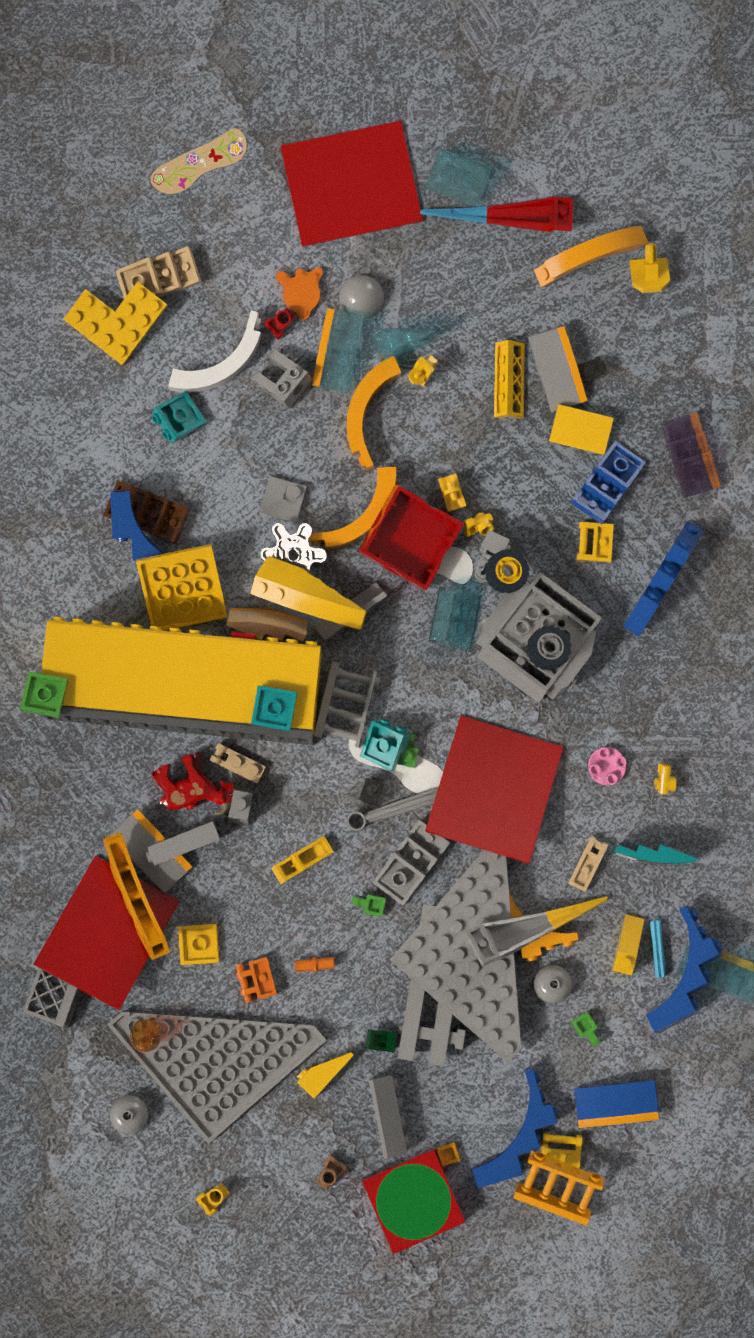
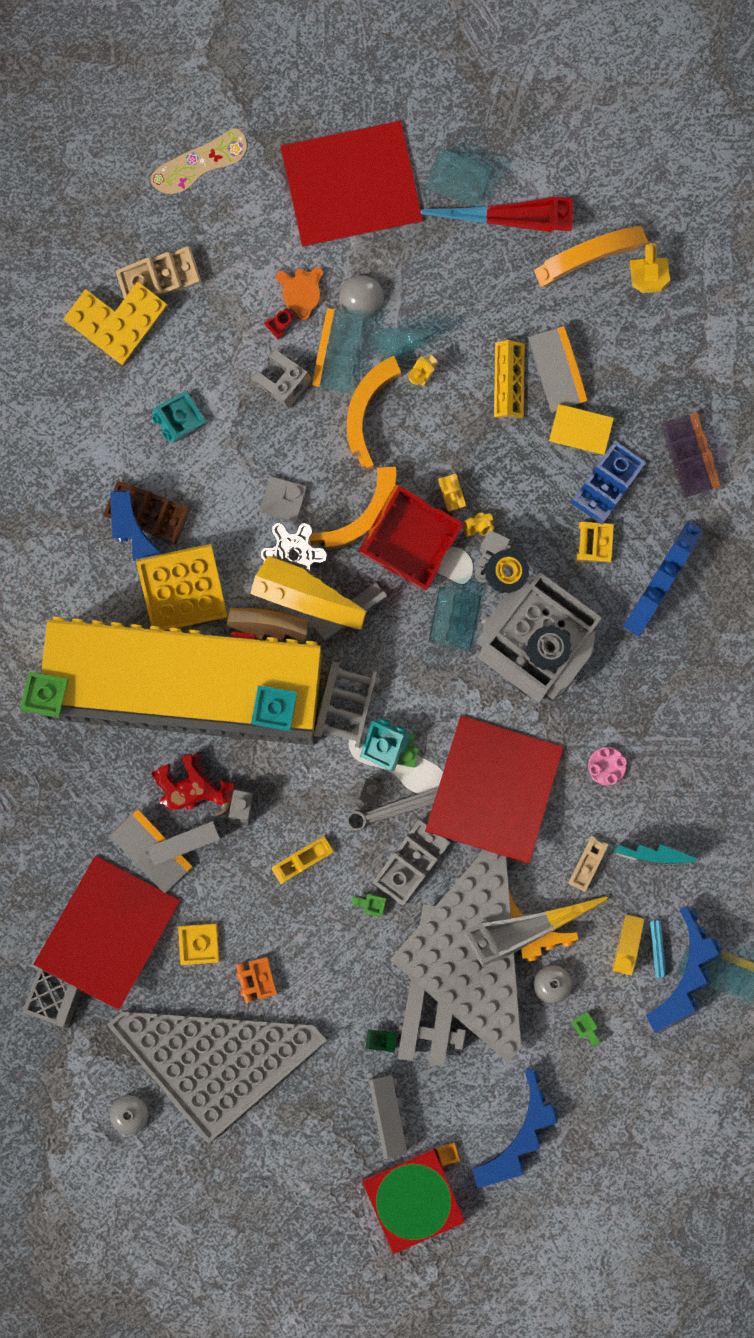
light orange arch [103,832,170,960] -> none
clear orange hair [130,1020,161,1052] -> none
white arch [168,310,262,393] -> none
yellow plate [196,1183,230,1216] -> none
tan plate [210,743,266,784] -> none
orange pin [295,956,335,972] -> none
yellow slope [297,1052,354,1098] -> none
medium nougat plate [316,1155,348,1190] -> none
light orange fence [513,1150,605,1226] -> none
yellow plate [541,1132,582,1168] -> none
blue slope [574,1080,660,1128] -> none
clear smoke bracket [577,356,607,384] -> none
yellow plate [654,763,676,794] -> none

